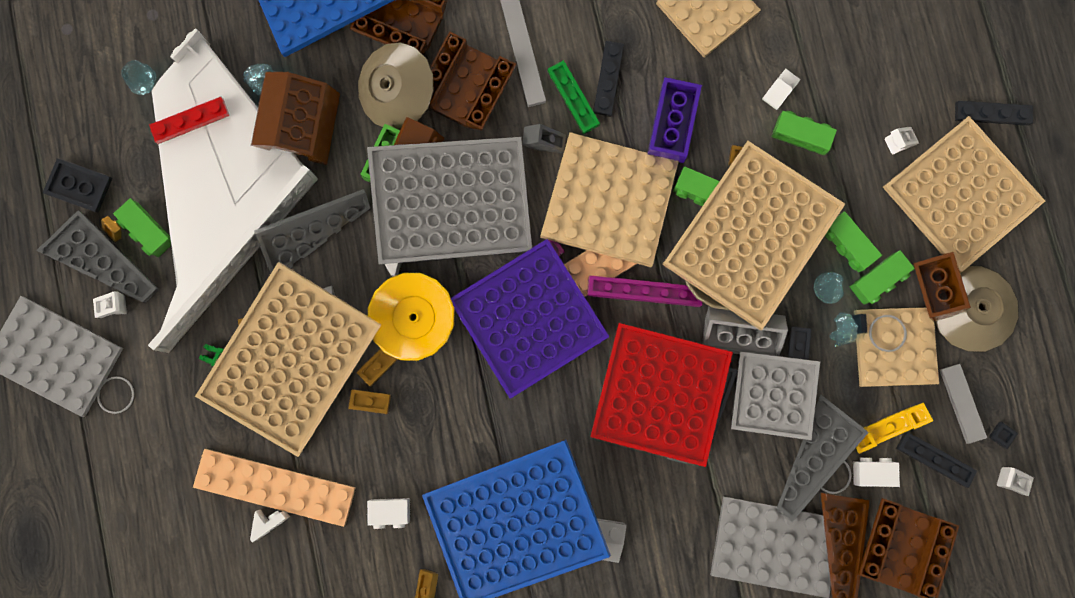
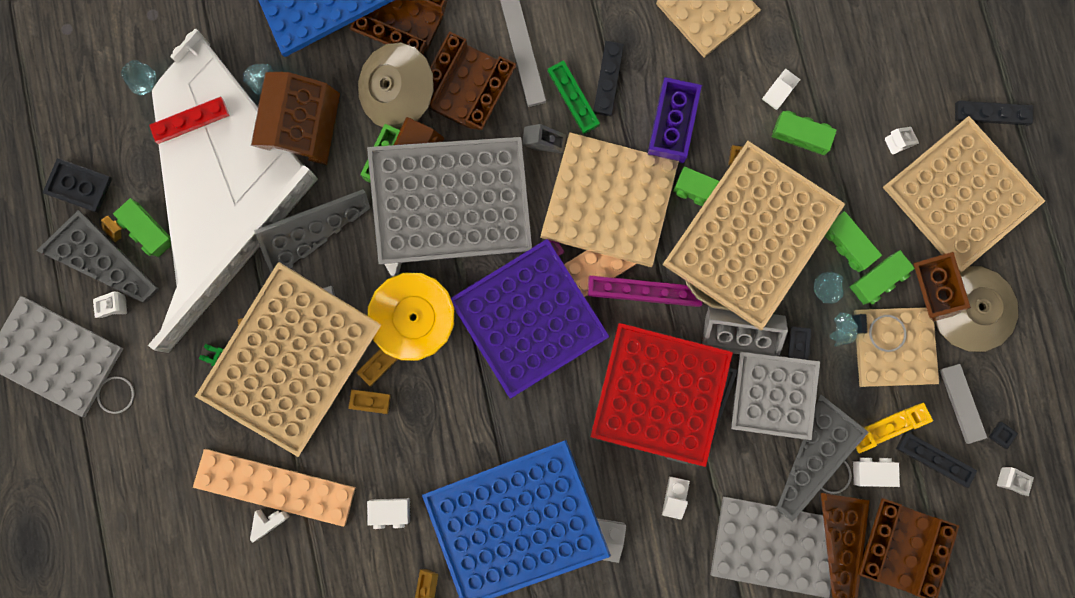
none -> white slope [662,476,690,520]

